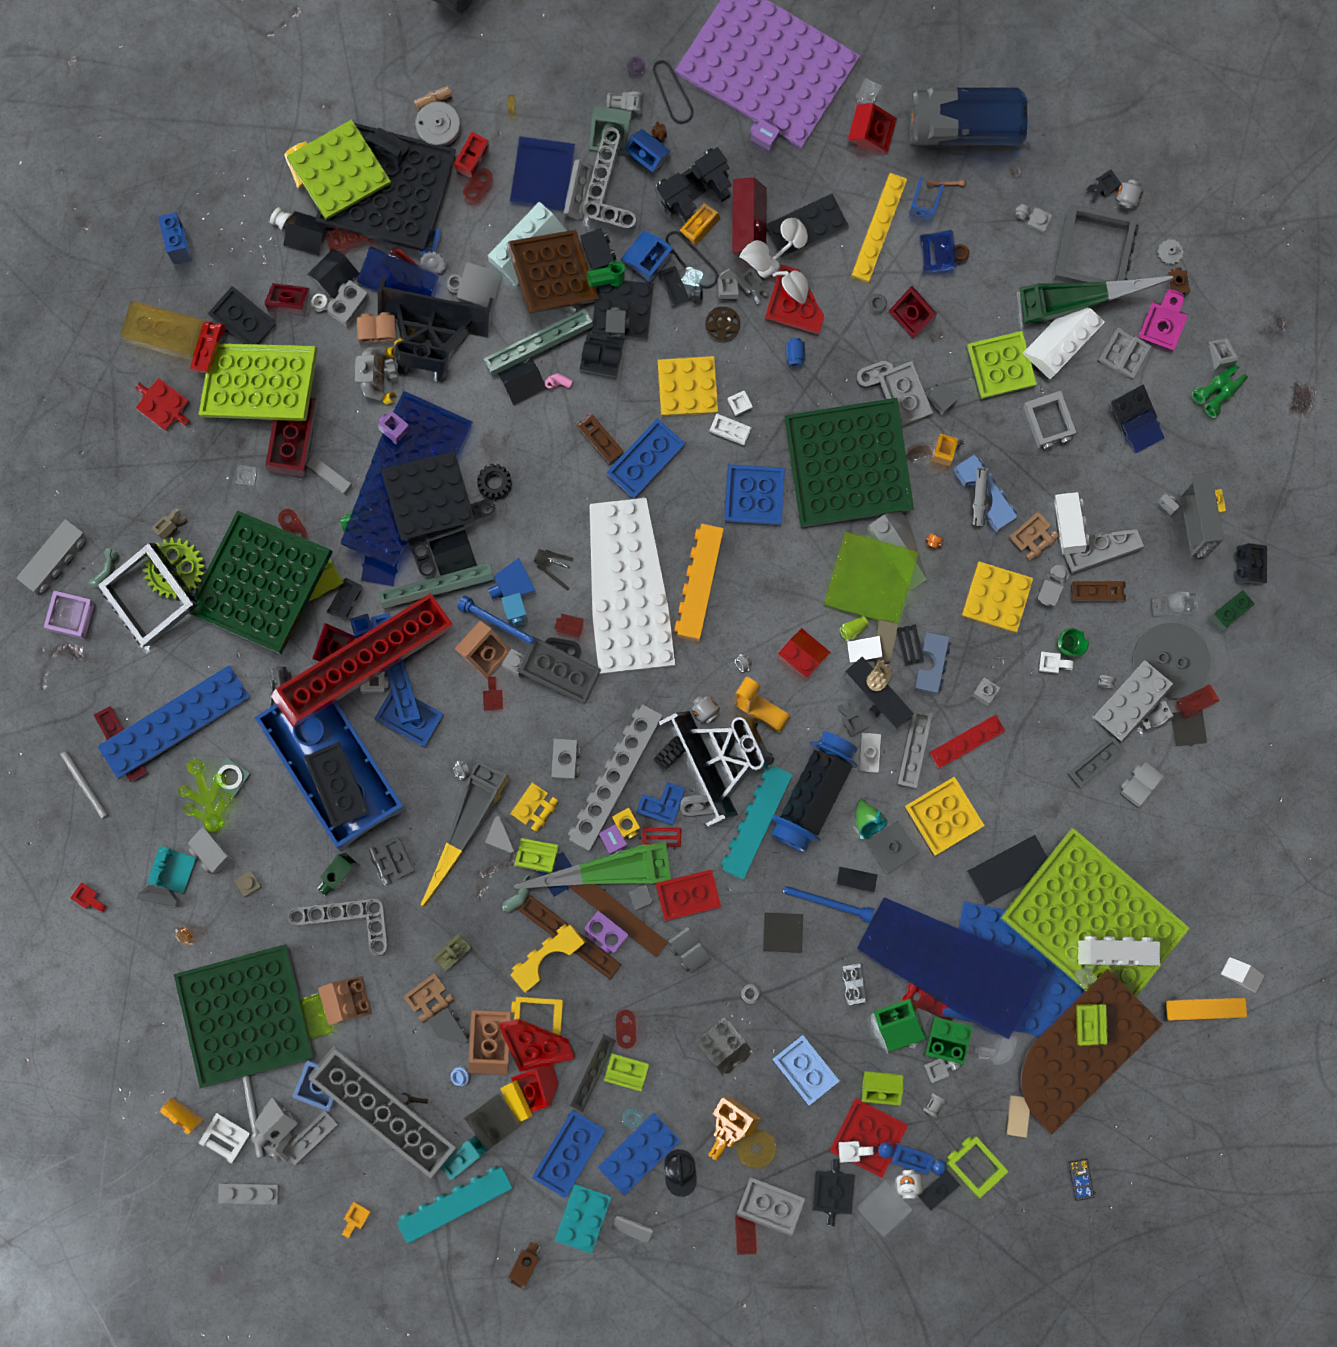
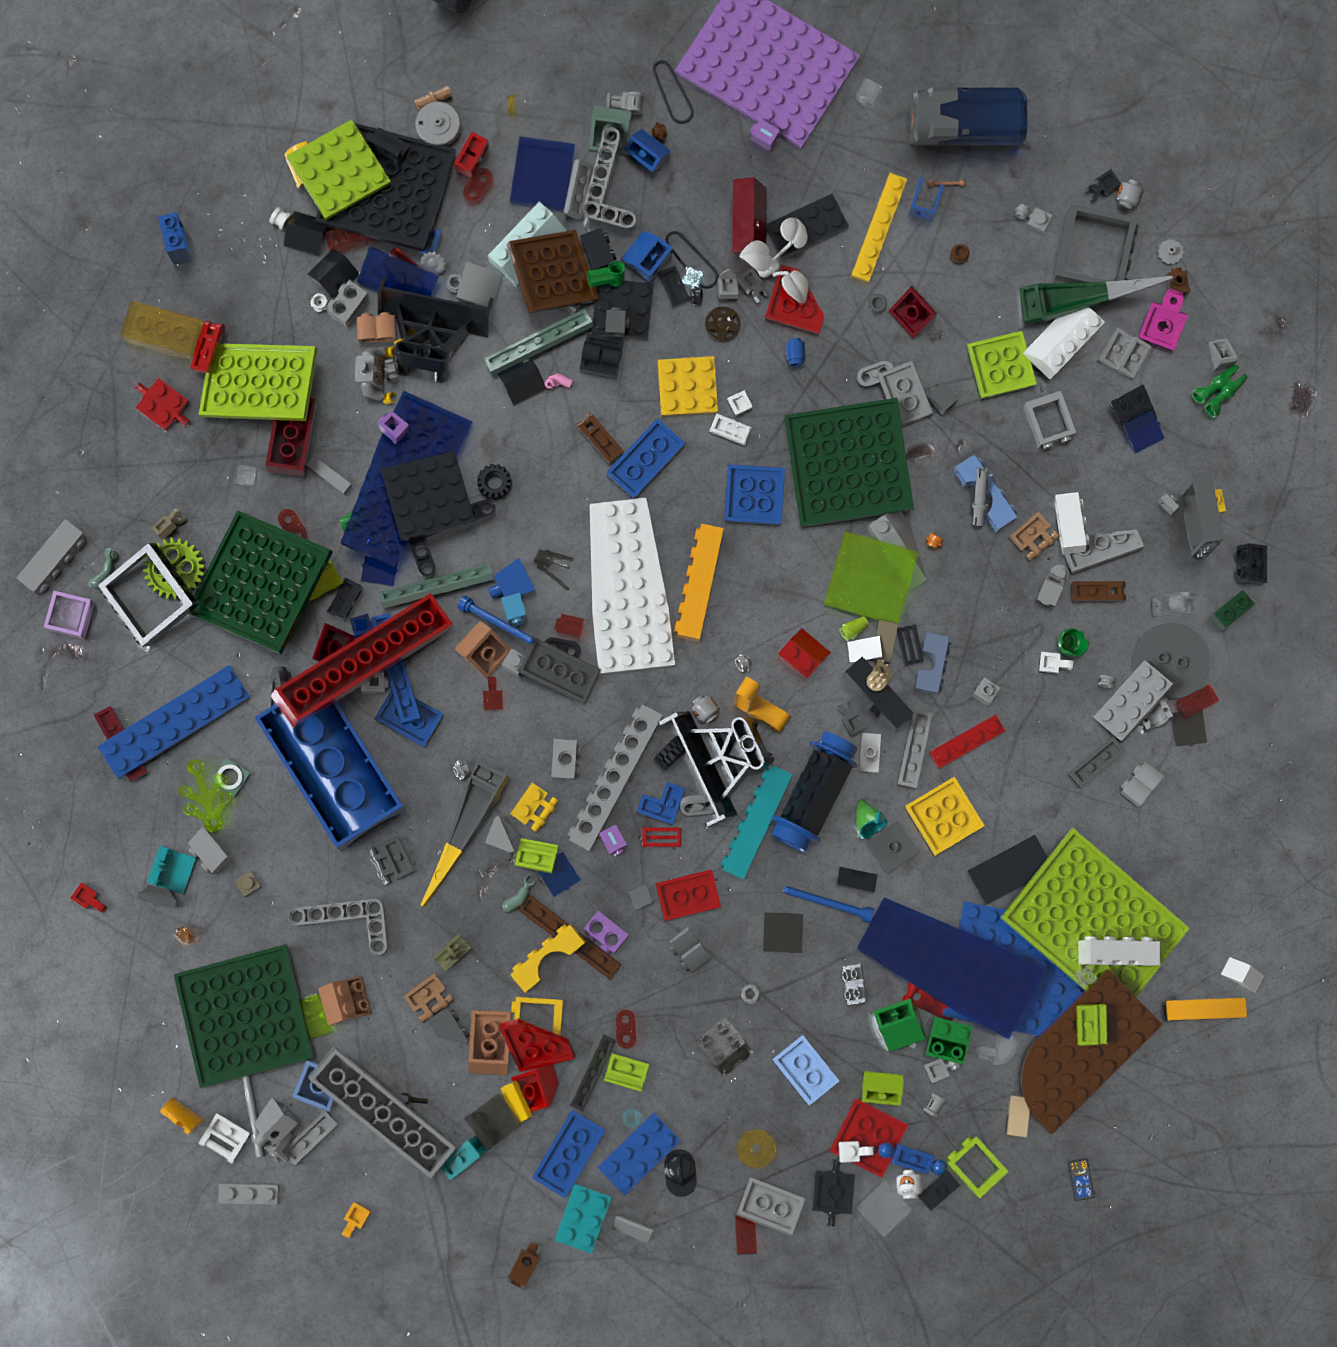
light grey bar [61,751,108,819] -> none
black plate [208,286,276,345] -> none
dark red slope [265,283,309,316] -> none
black tile [303,741,370,829] -> none
dark green torso [317,853,360,896] -> none
teal brick [397,1166,513,1244] -> none
black slope [429,530,477,576] -> none
light blue plate [451,1066,470,1086] -> none
bright green plate [514,841,671,889] -> none
reddish brown tile [567,884,668,957] -> none
yellow brick [612,808,640,840] -> none
clear purple plate [627,56,645,75] -> none
black piece [655,147,732,223] -> none
light orange slope [680,203,720,245] -> none
light orange brick [708,1097,762,1161] -> none
red slope [848,103,897,153] -> none
clear blue plate [919,230,957,273] -> none
light orange slope [932,433,958,467] -> none
yellow plate [962,562,1033,633] -> none

